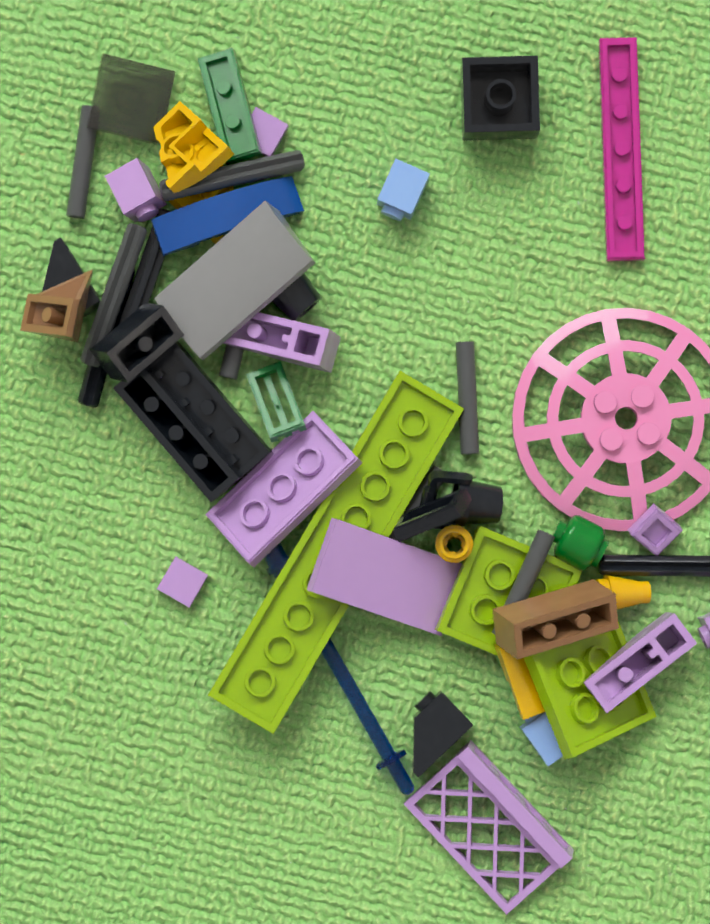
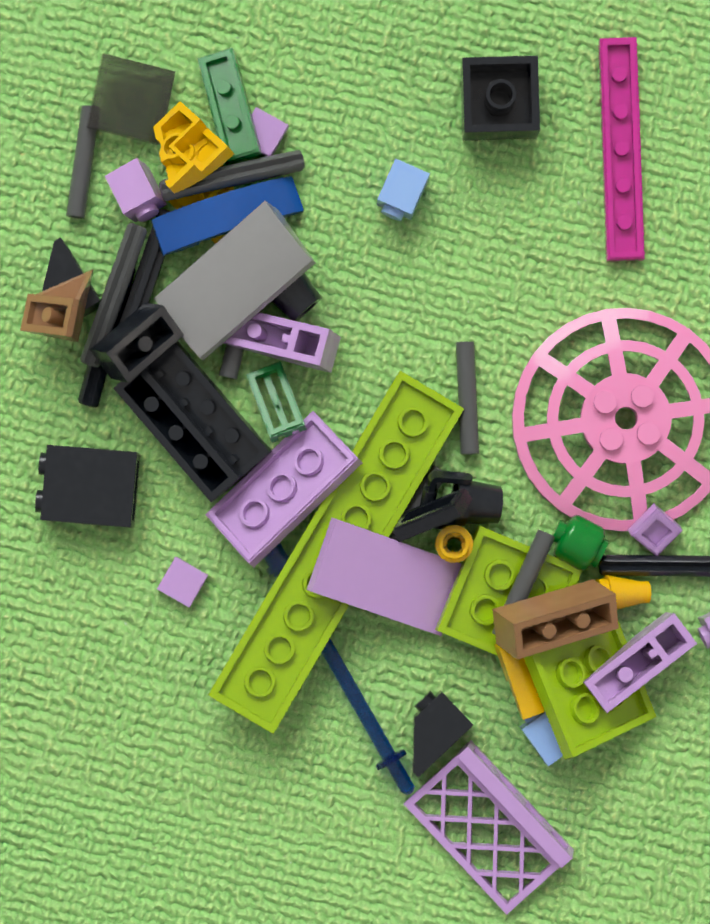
none -> black brick [35,445,141,528]

